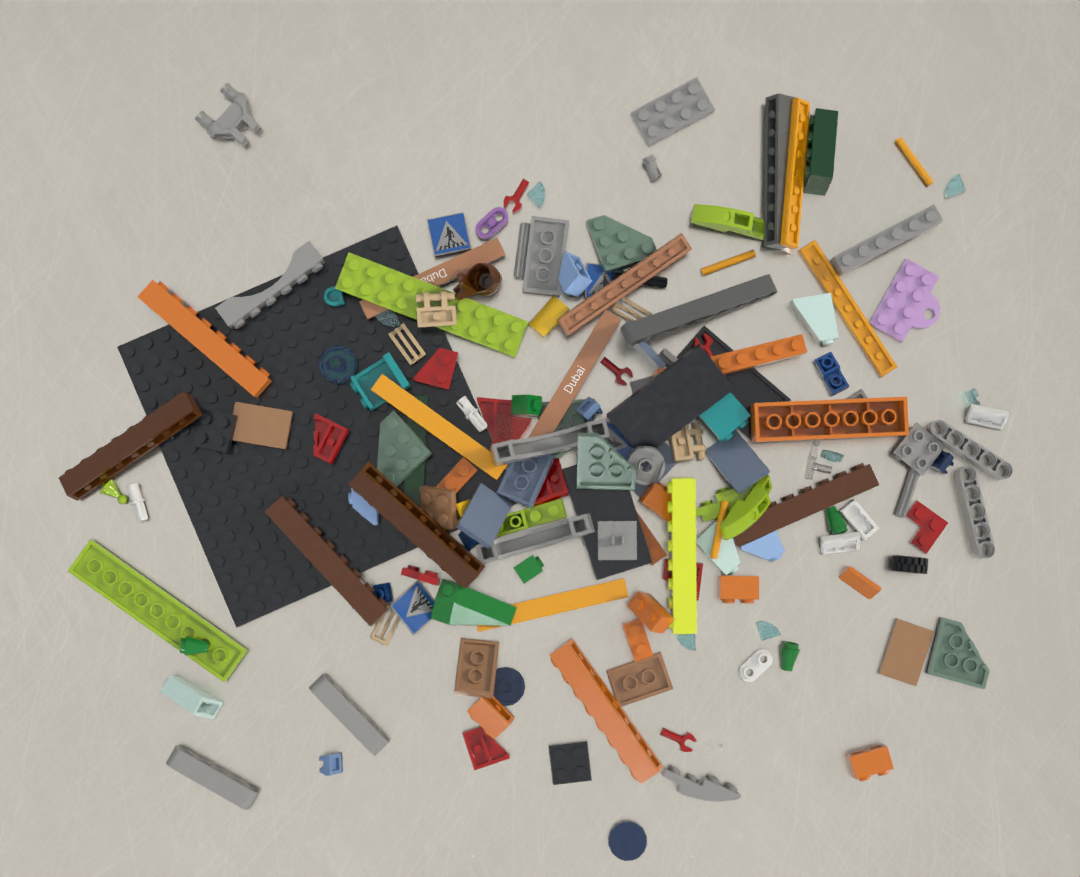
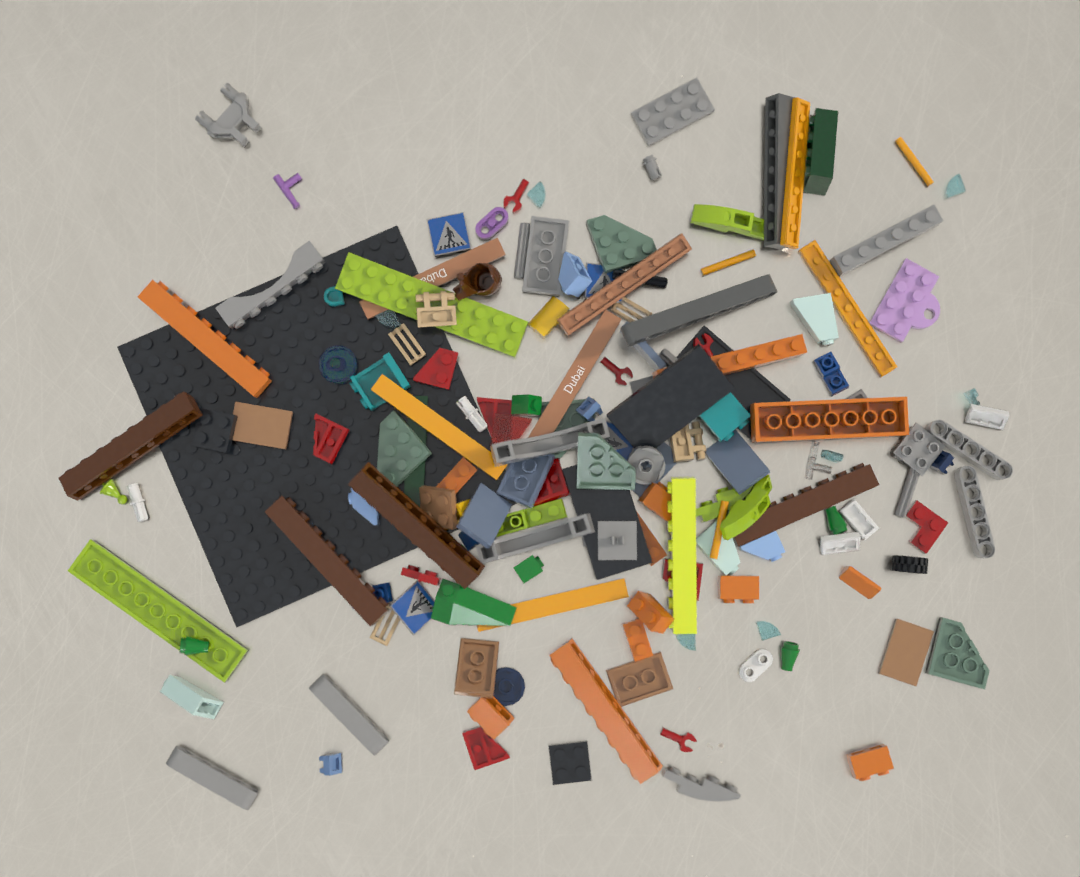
dark blue tile [608,821,647,861] -> none
none -> medium lavender piece [273,173,302,209]

